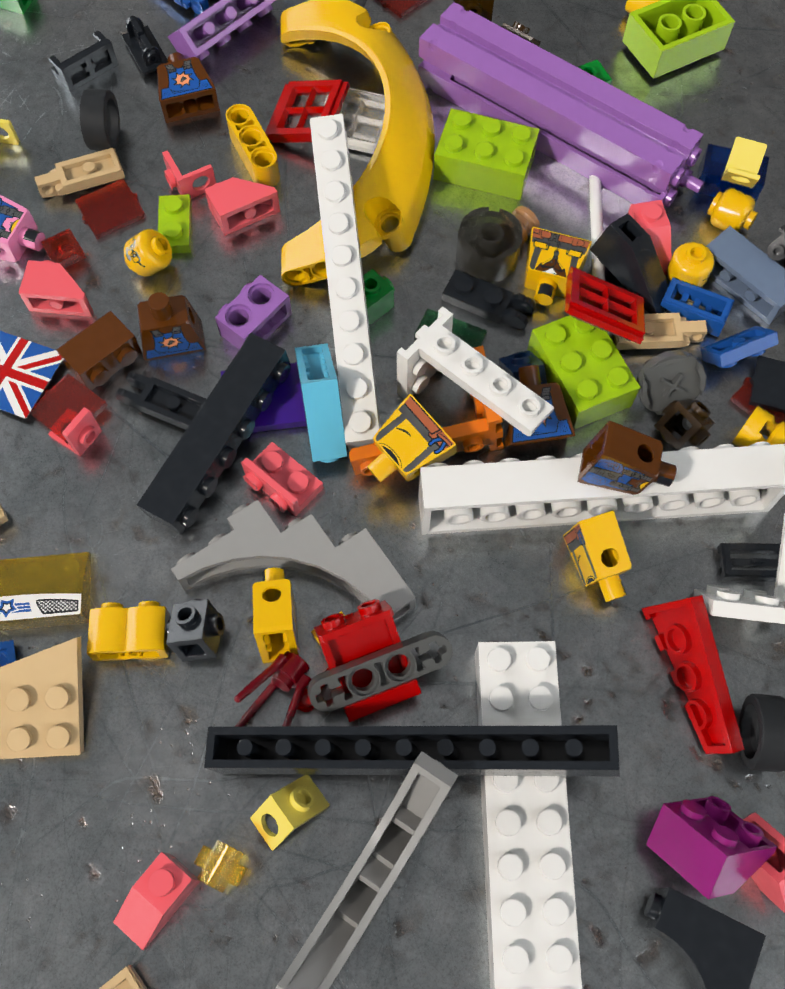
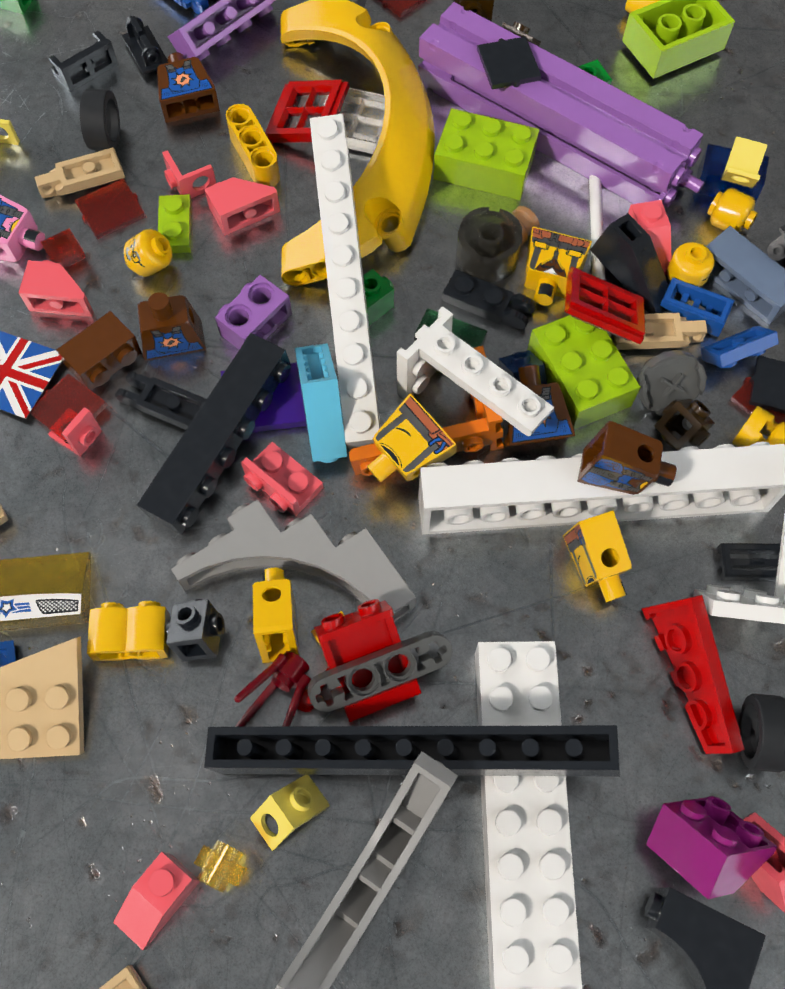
none -> black piece [477,36,541,90]

